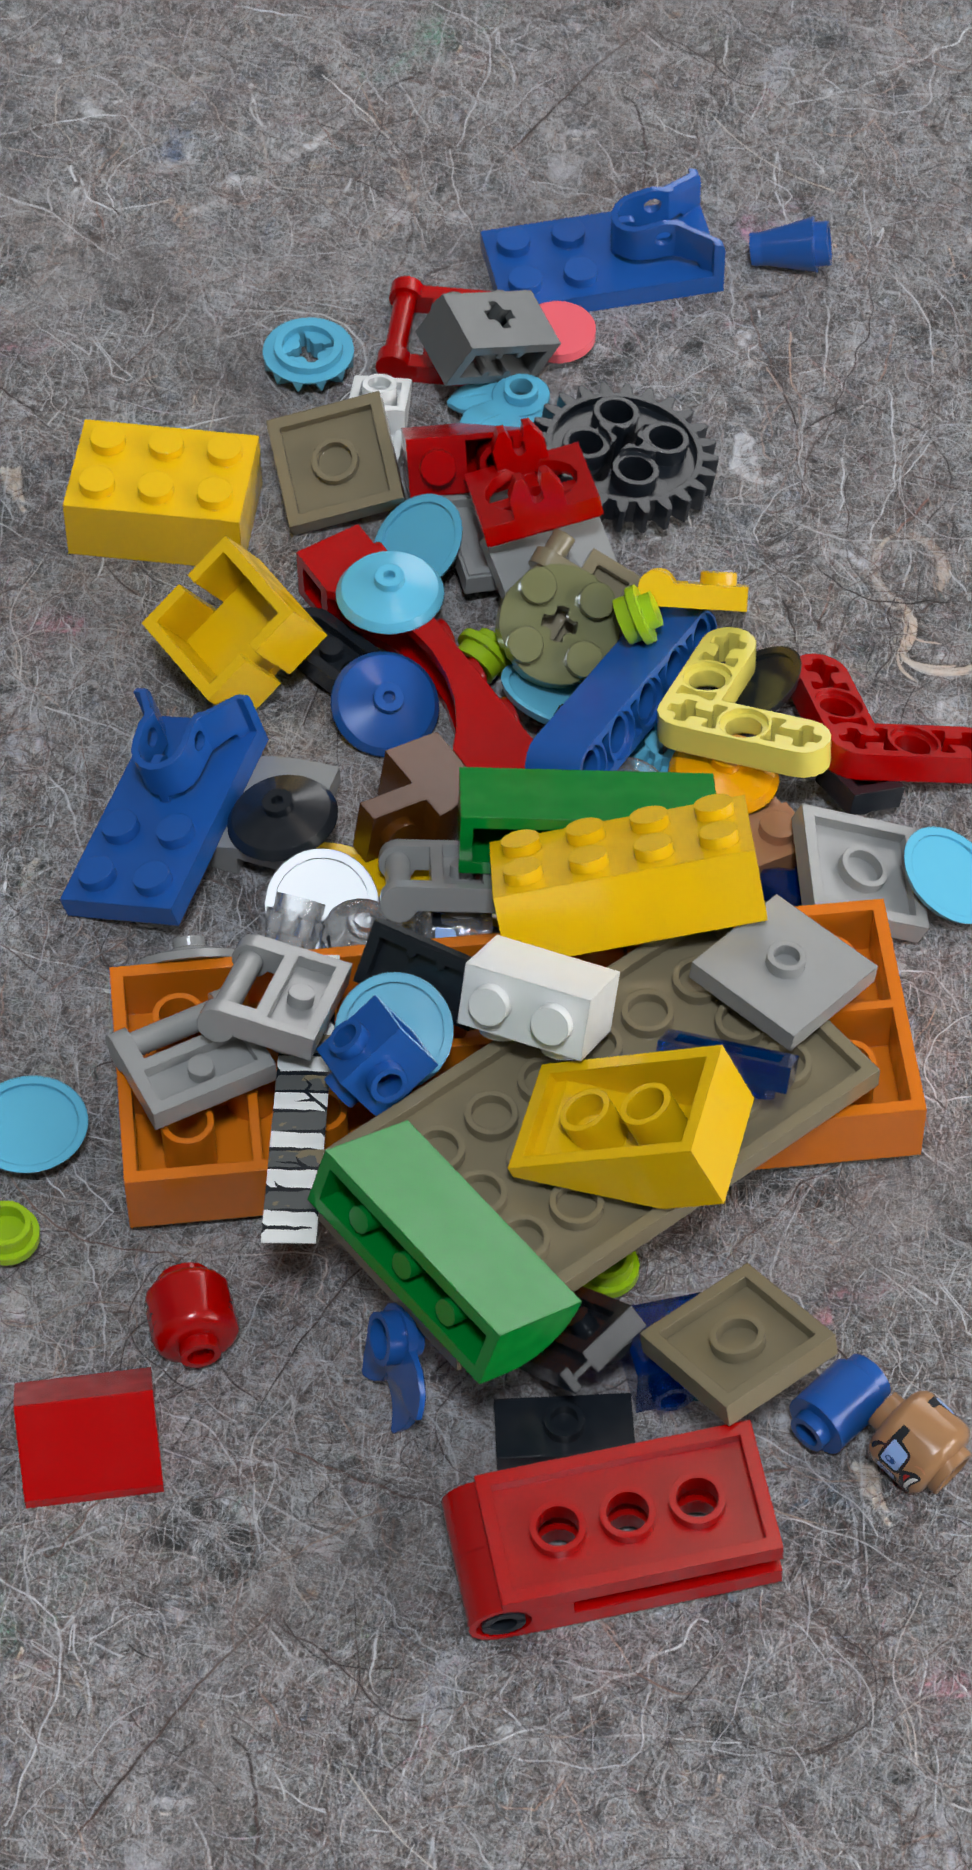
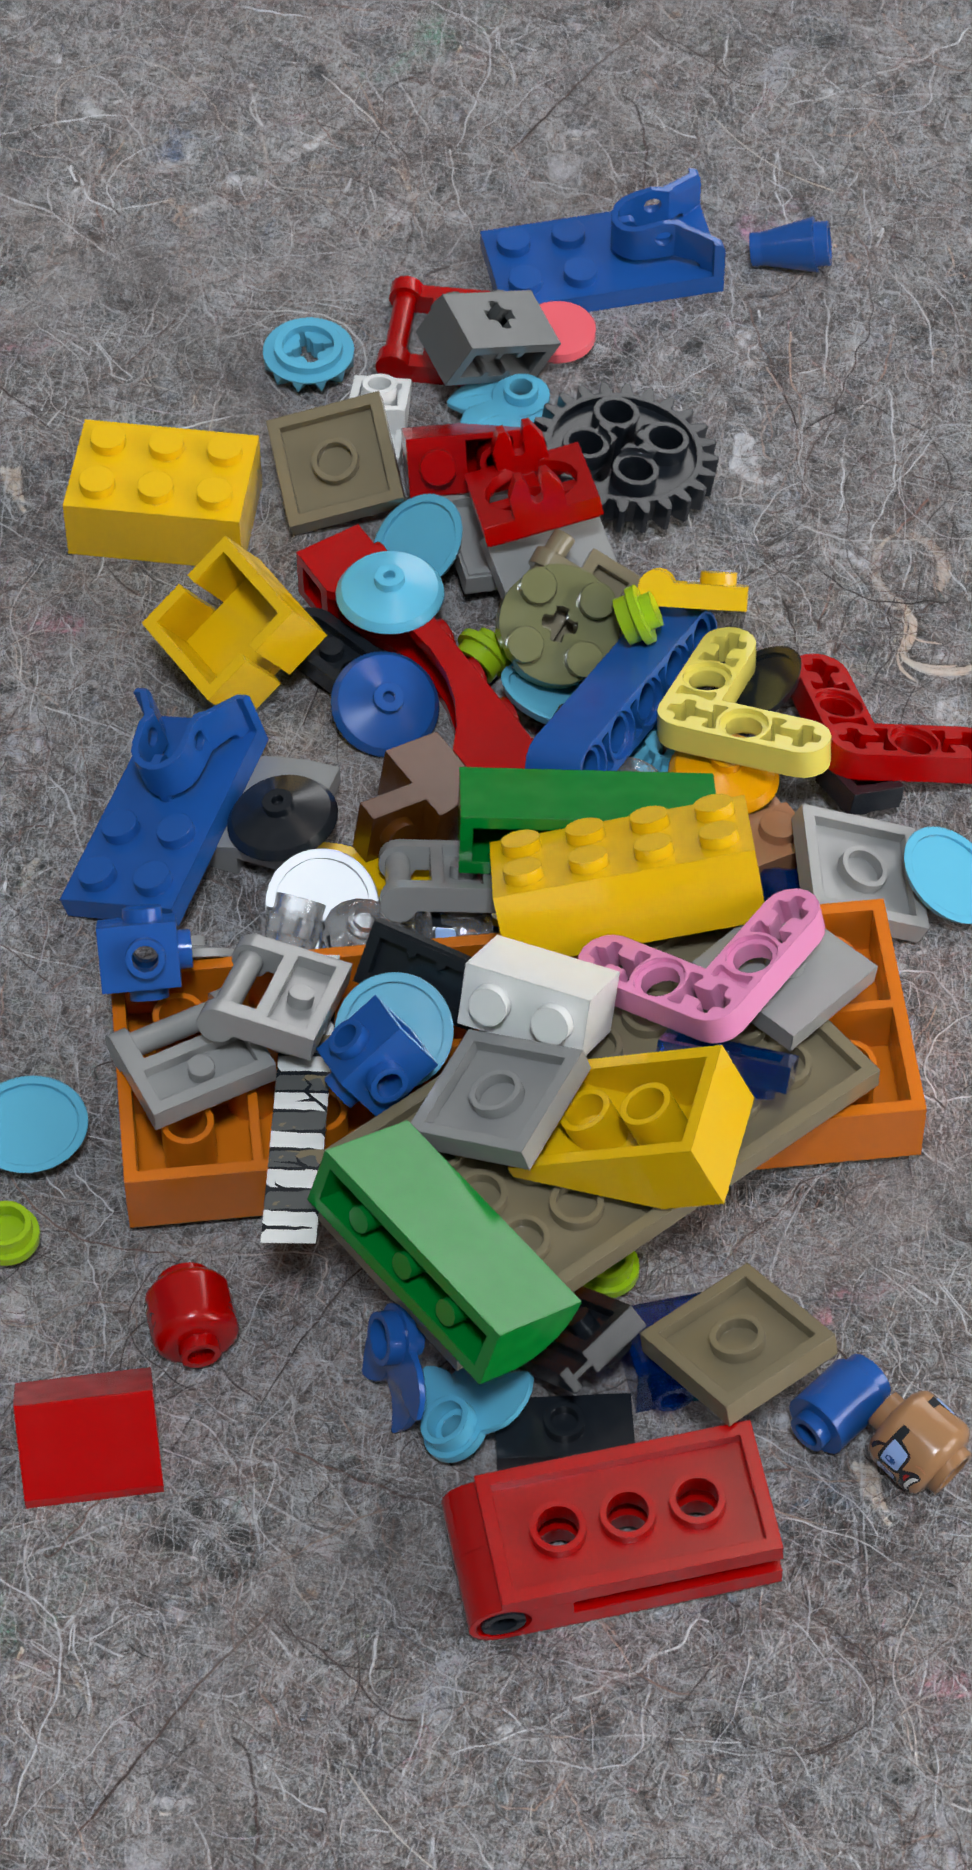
none -> blue brick [96,904,194,1002]
none -> light grey plate [410,1029,591,1170]
none -> medium azure plate [420,1366,534,1463]
none -> bright pink beam [578,888,825,1044]

